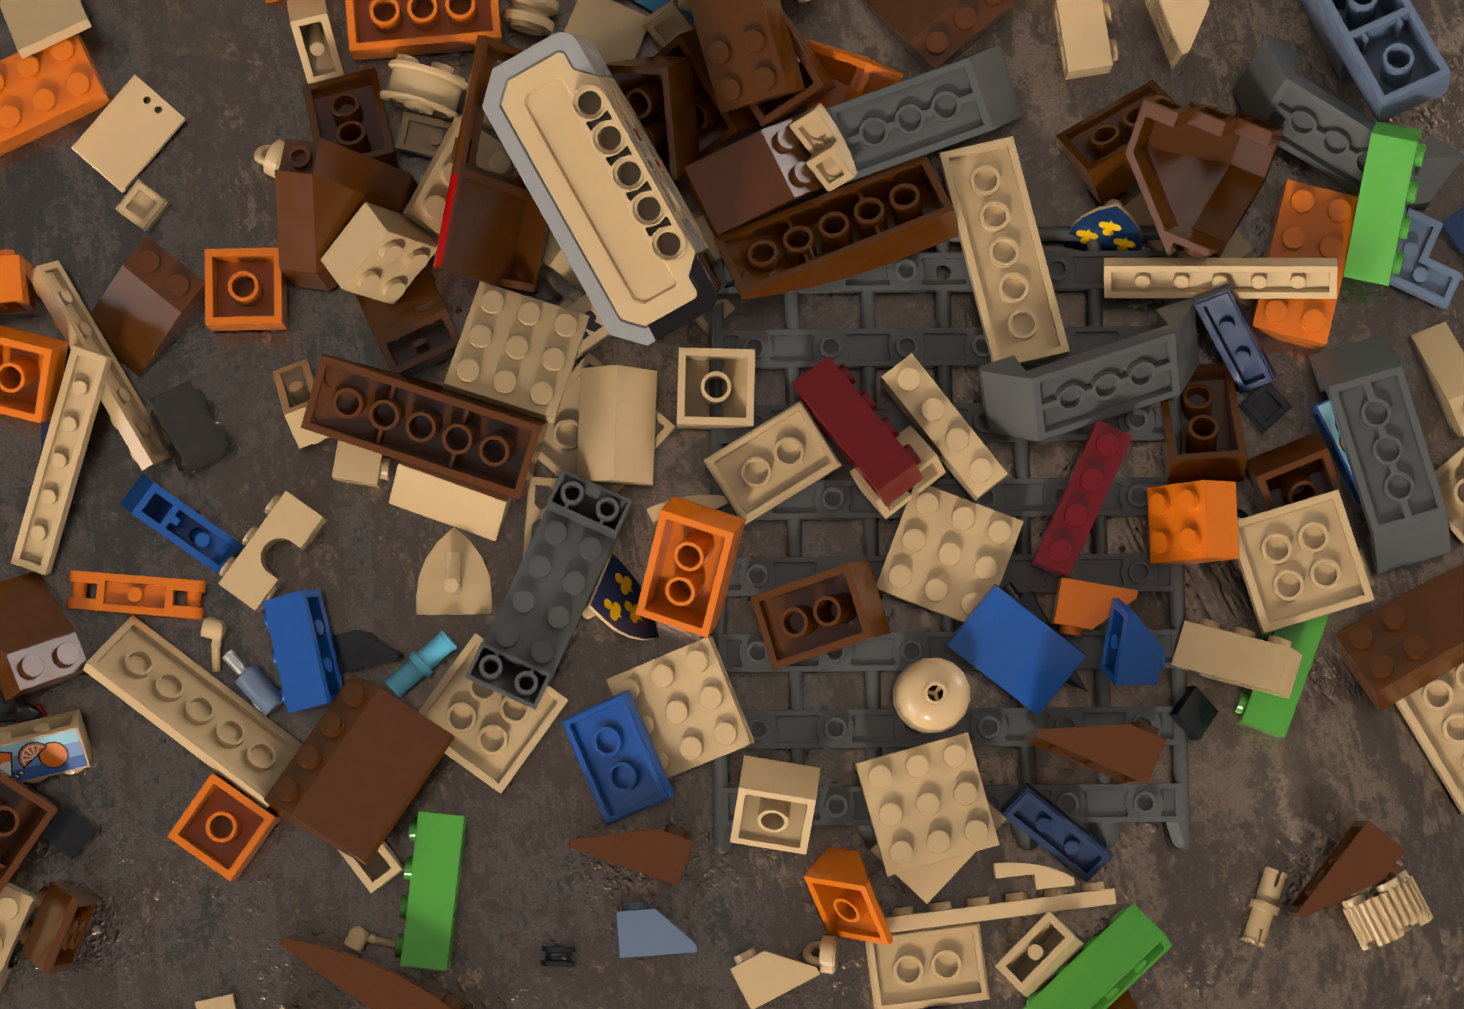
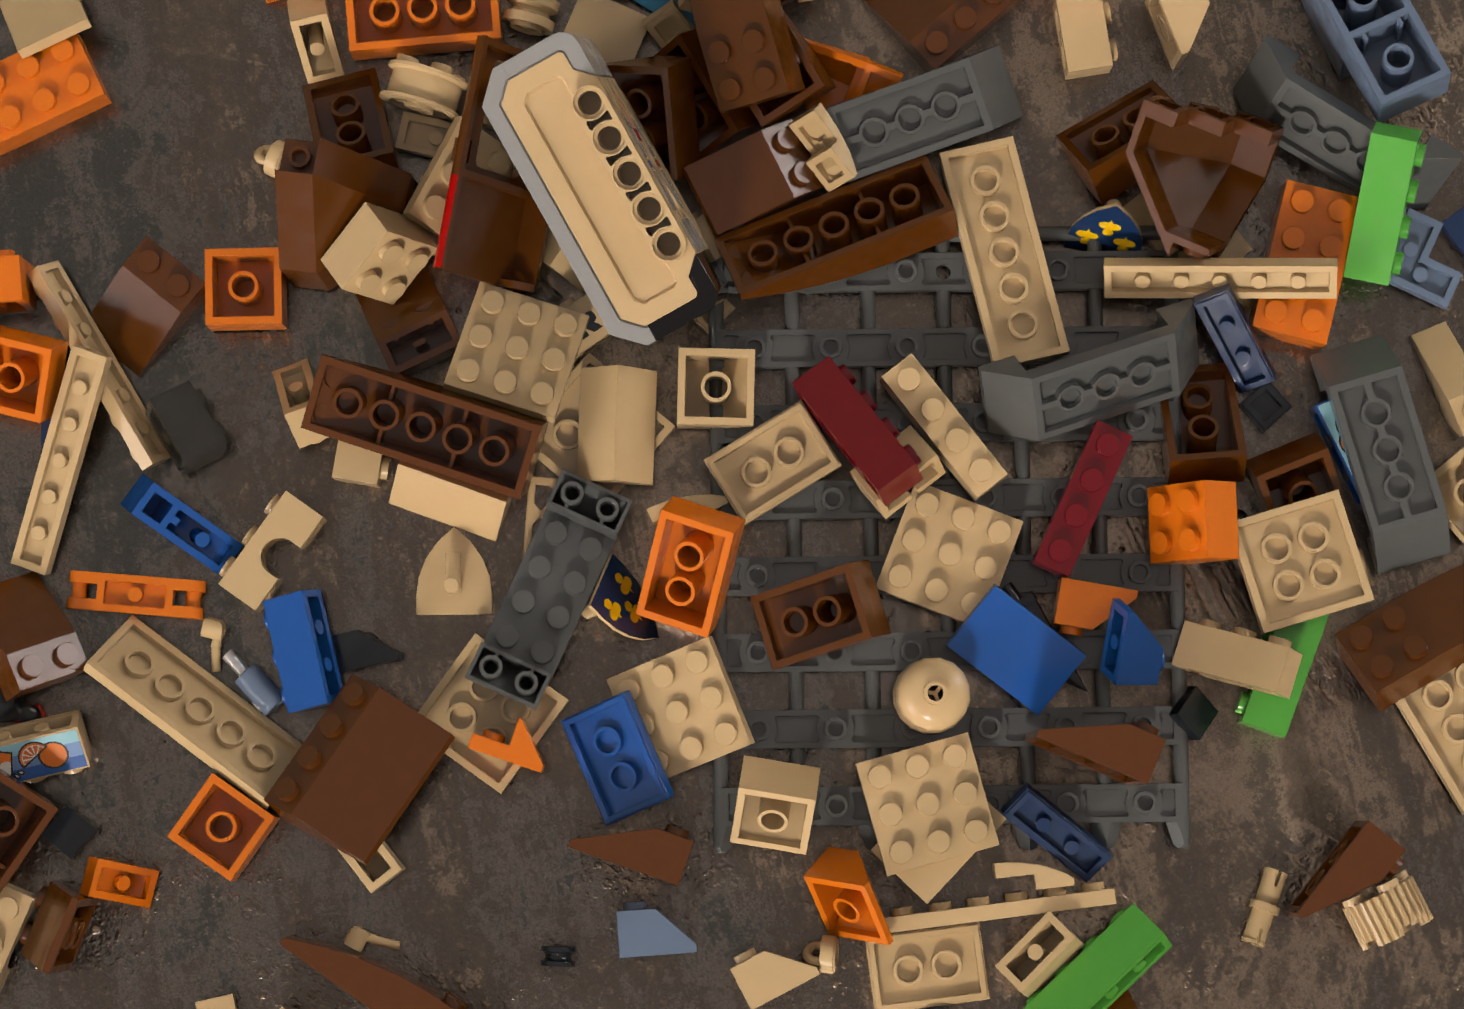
tan container [71,74,187,193] -> none
tan tile [115,179,170,233] -> none
medium azure pin [384,630,458,698] -> none
bright green brick [395,811,467,971] -> none
none -> orange slope [79,856,159,908]
none -> orange slope [467,716,545,773]

